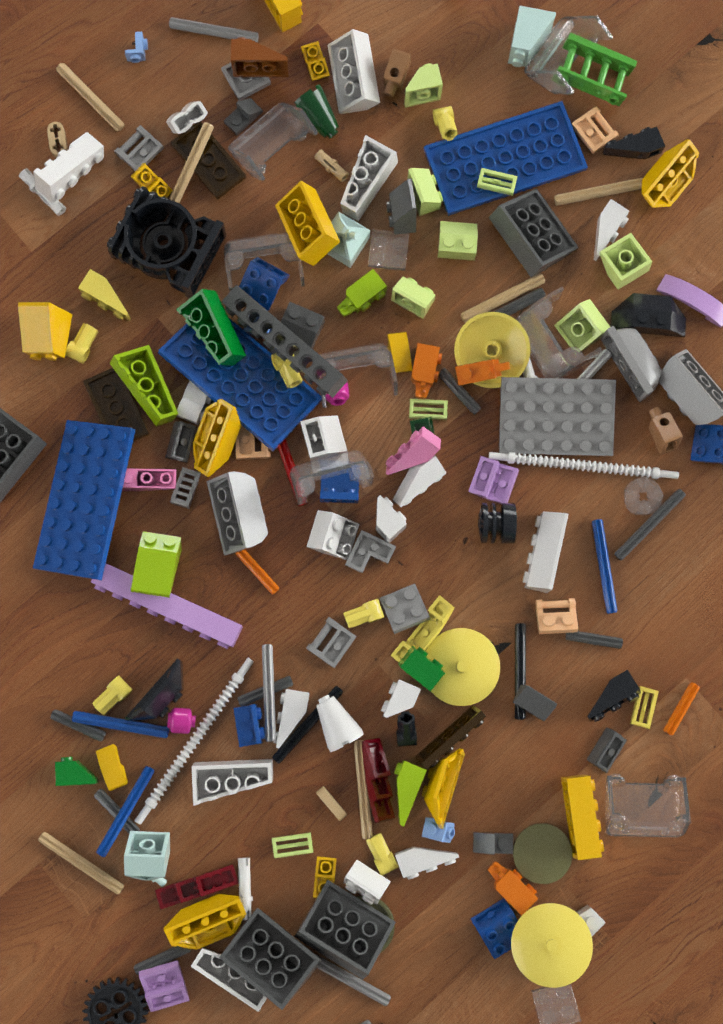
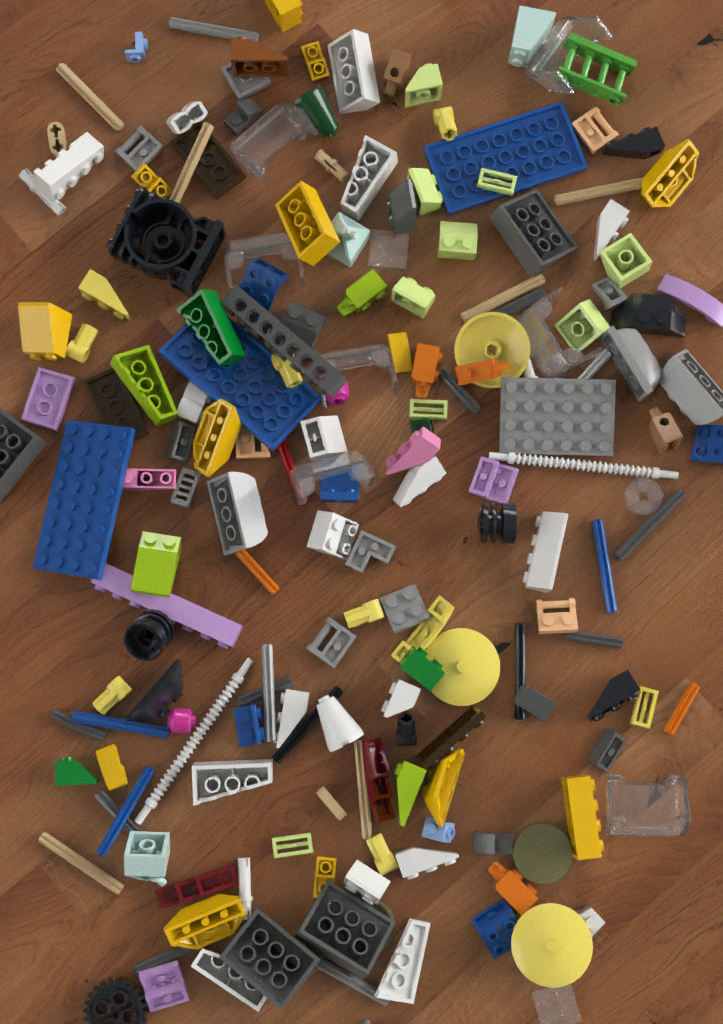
white slope [376,495,407,543] -> none
none -> lavender tile [21,367,76,432]
none -> black wheel [124,609,174,661]
none -> white wing [374,919,431,1004]
none -> light grey slope [592,277,627,311]

